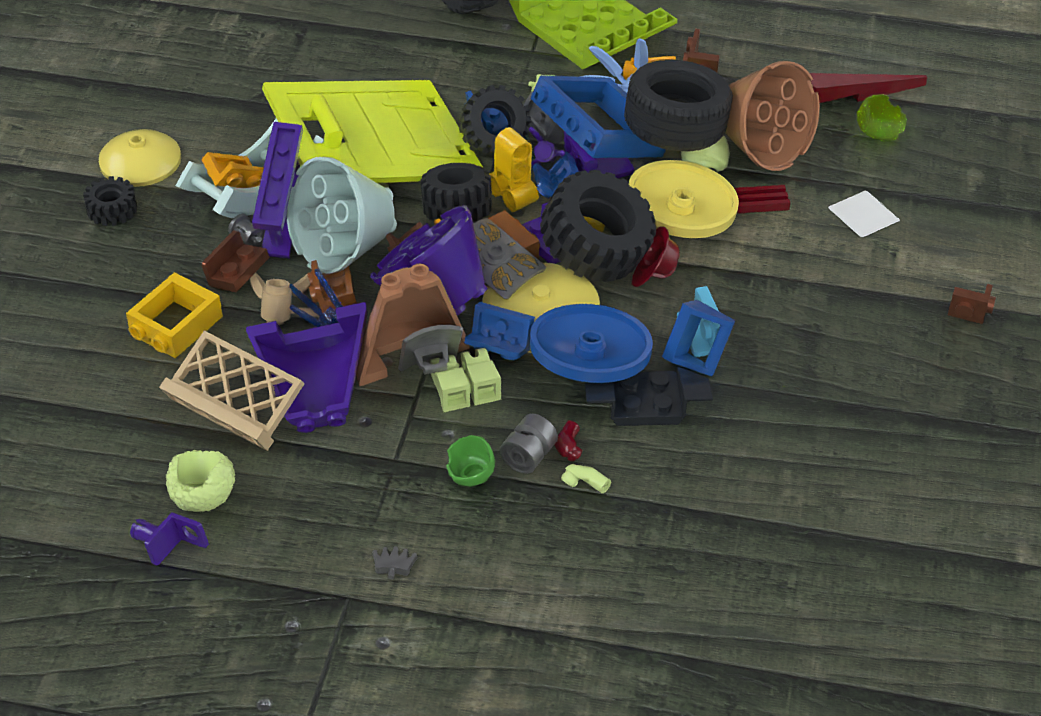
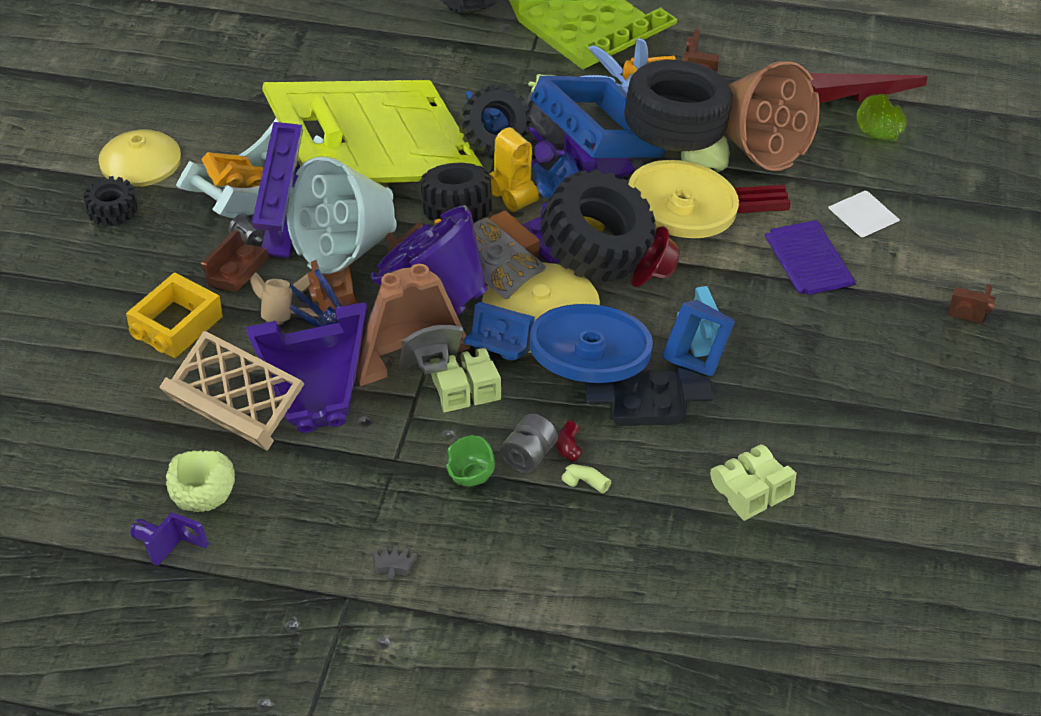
none -> yellowish green legs [710,444,797,521]
none -> dark purple window [765,220,856,295]

